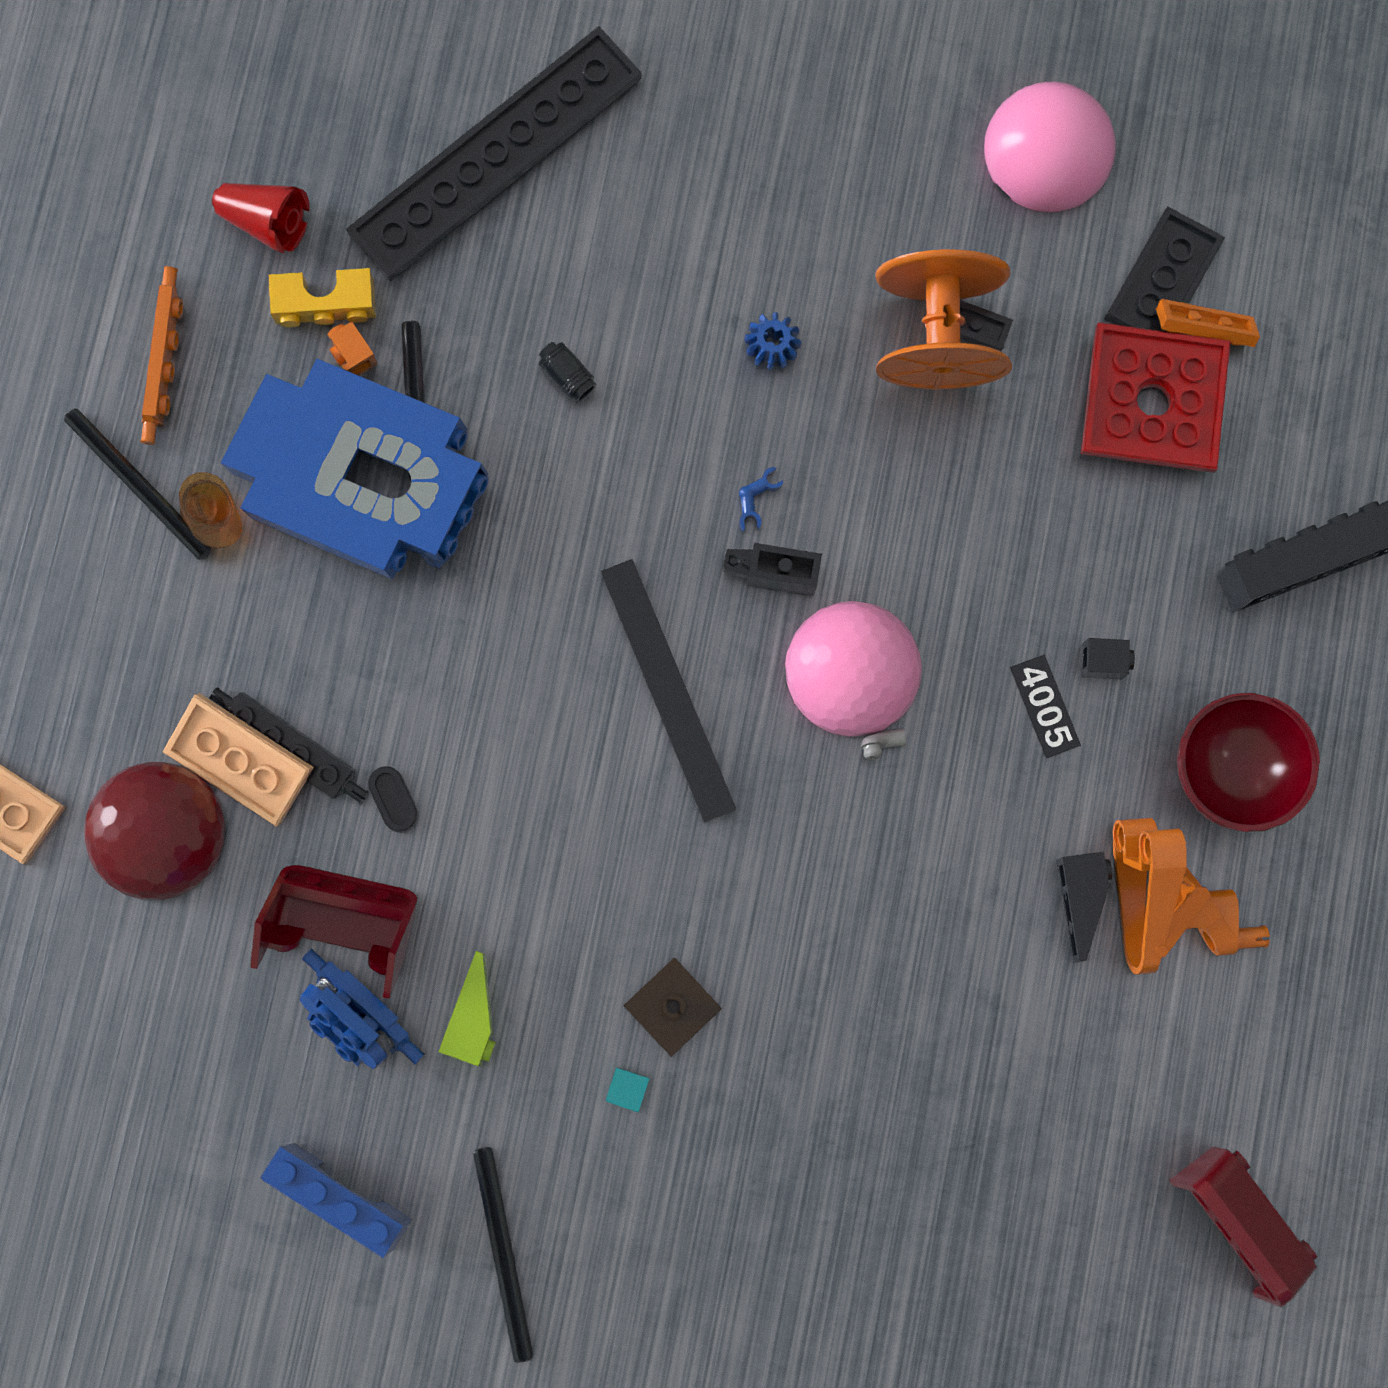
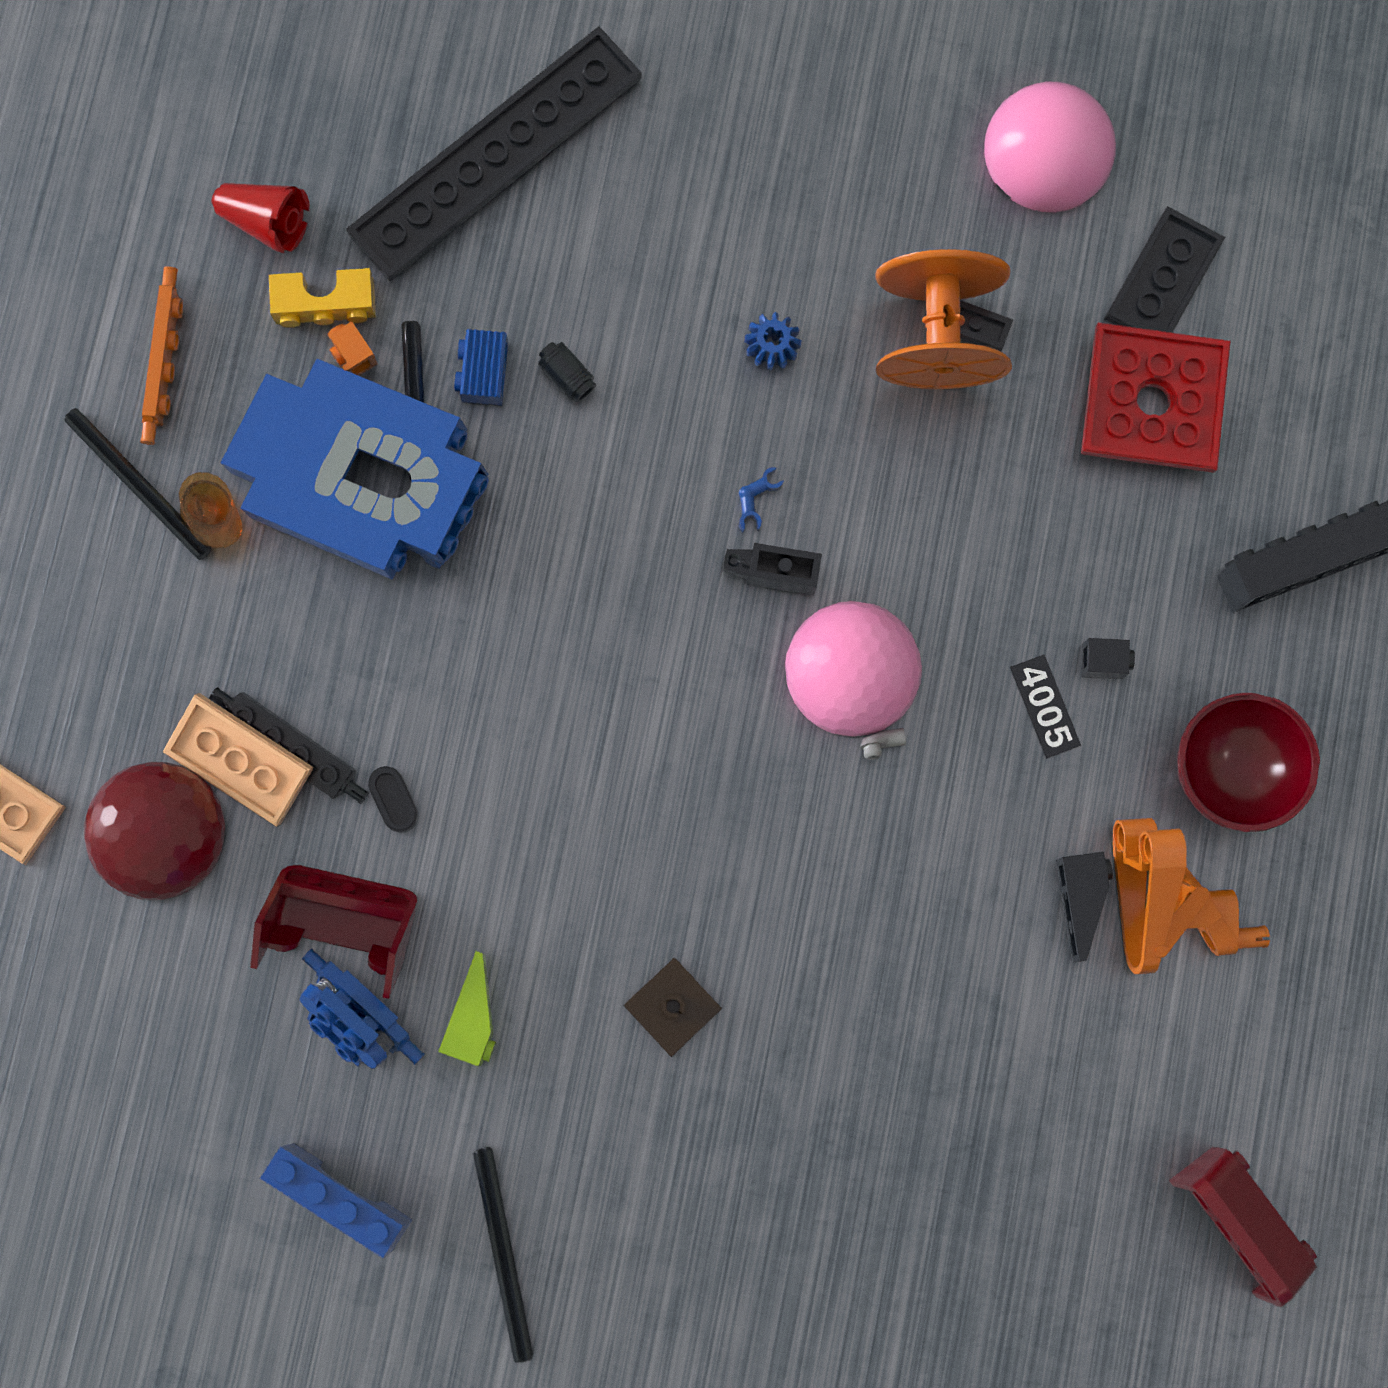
black tile [601,559,736,823] -> none
teal tile [605,1067,650,1113] -> none
orange plate [1156,299,1260,347] -> none
none -> blue brick [455,329,508,406]

